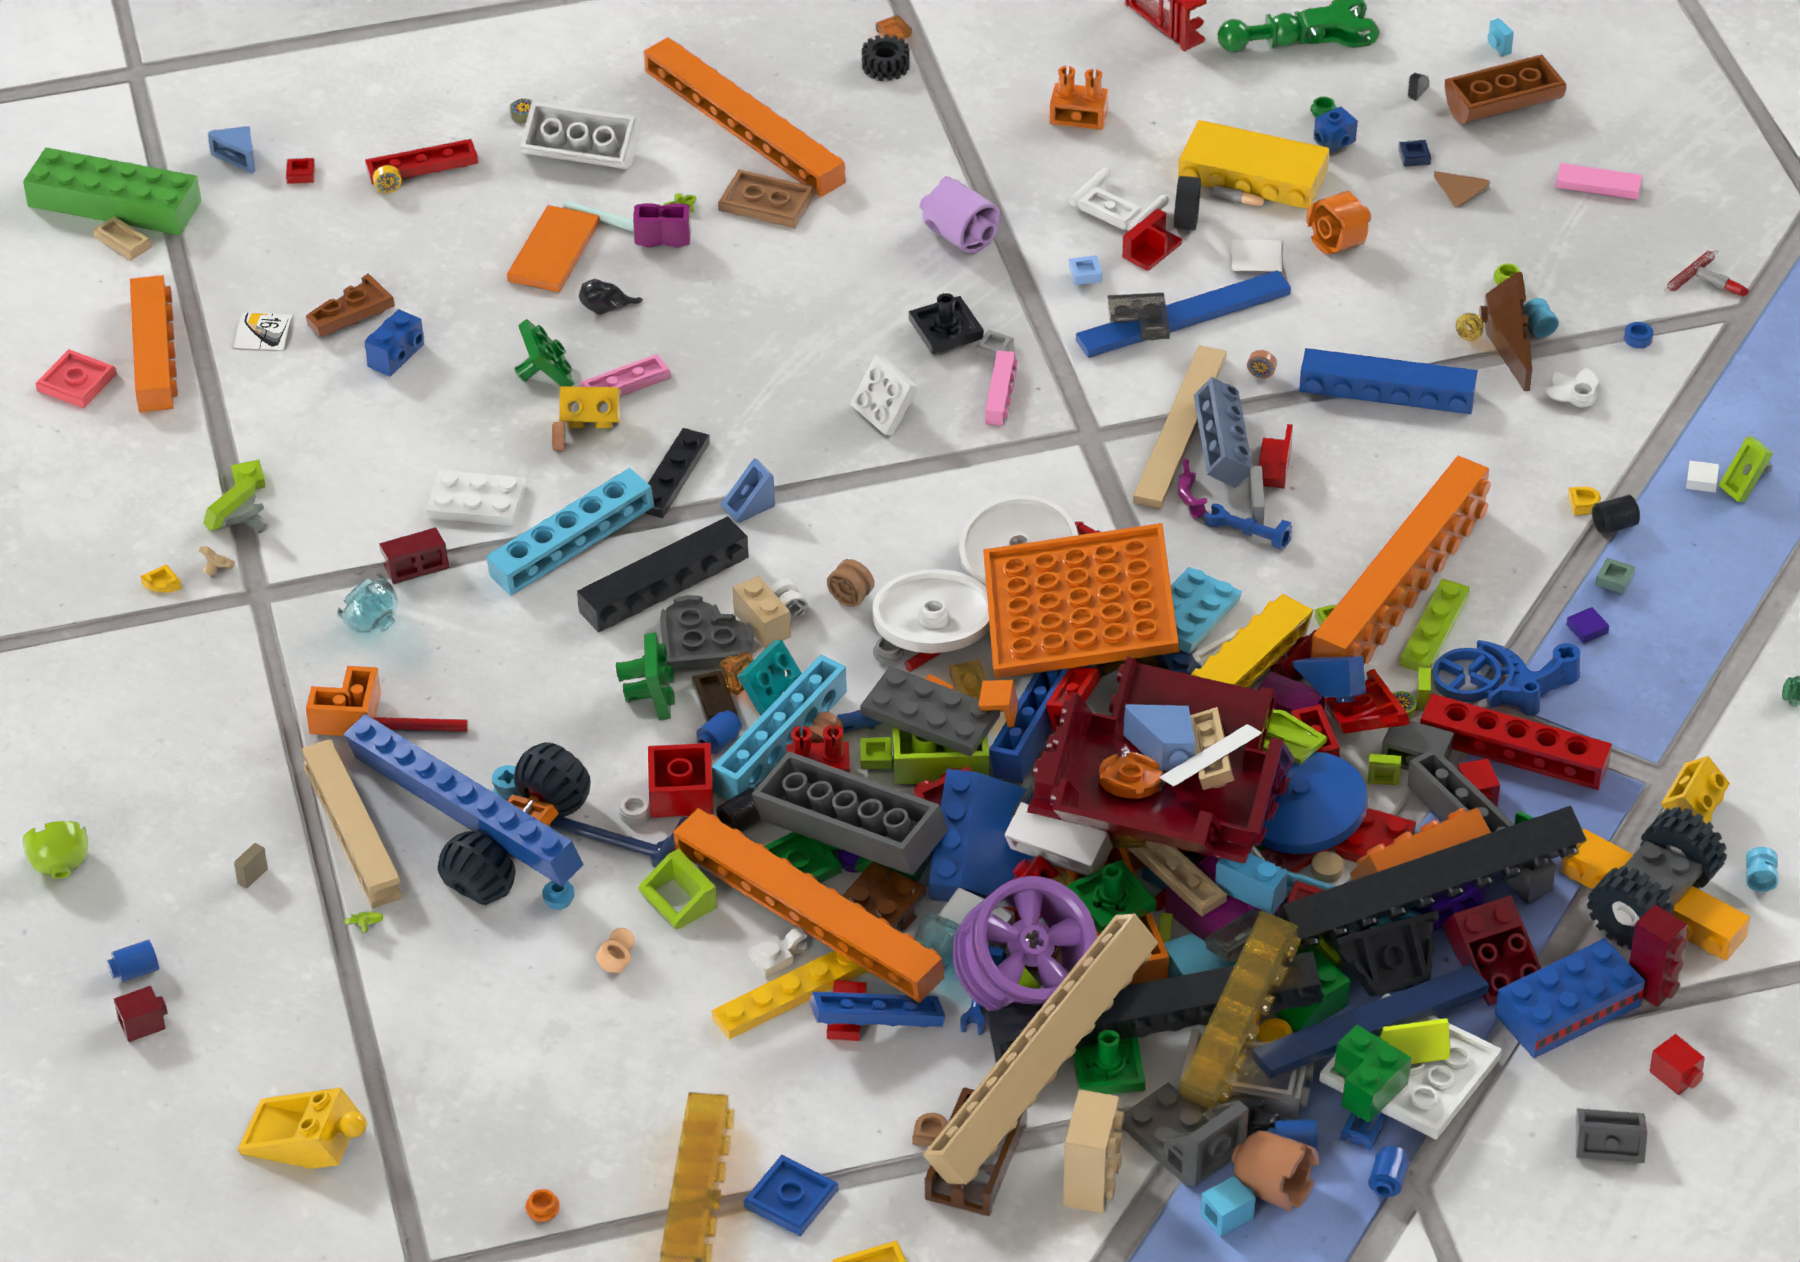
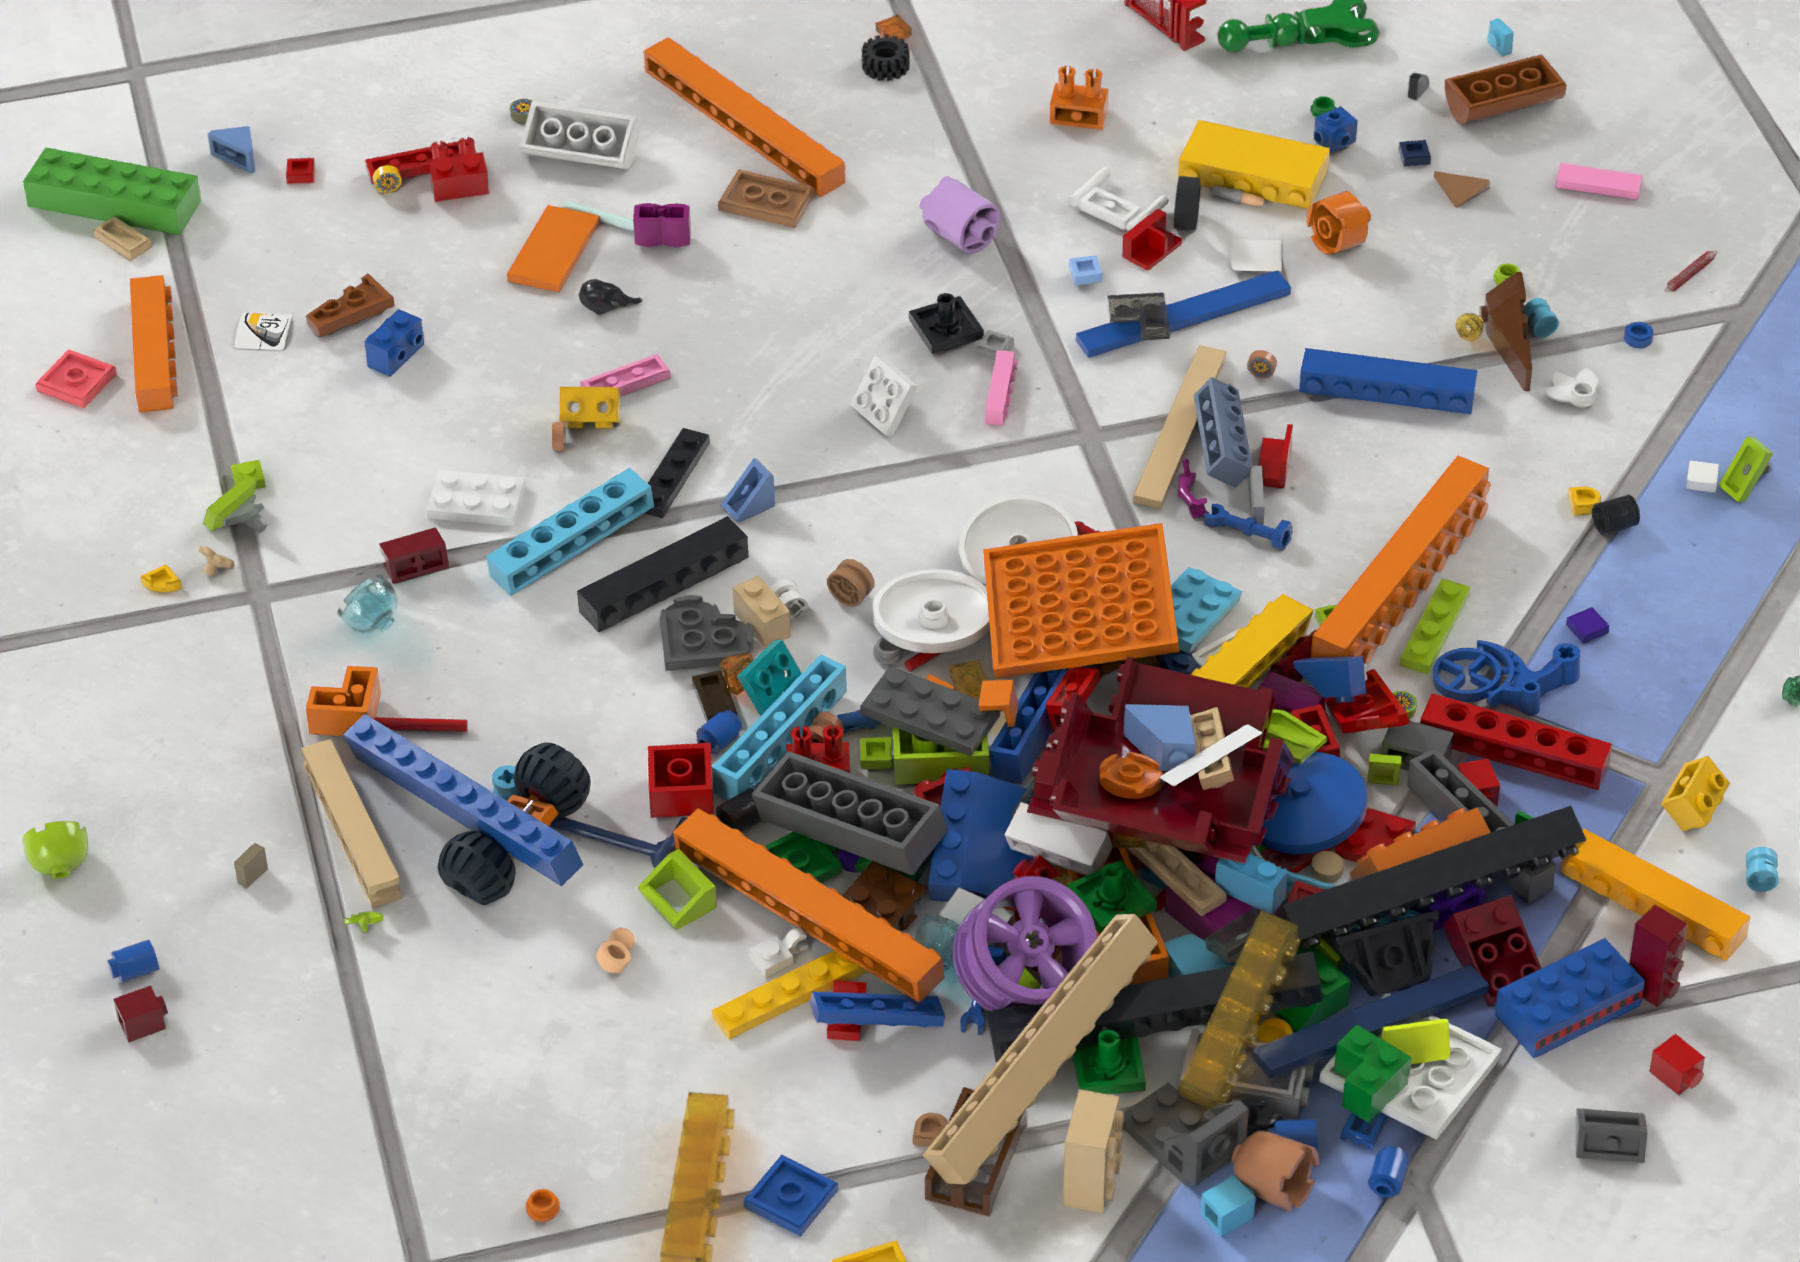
yellow slope [238,1087,367,1169] -> none
green plate [514,319,575,387] -> none
dark azure plate [542,881,575,910] -> none
green plate [616,632,675,720] -> none
white tile [619,794,650,825] -> none
lime plant [664,193,697,213] -> none
lime tile [1158,913,1173,943] -> none
lime tile [1416,667,1431,711] -> none
black plate [1587,807,1727,950] -> none
sand green plate [1595,558,1635,594] -> none
light grey piece [1696,266,1749,296] -> none
none -> red brick [429,137,489,202]

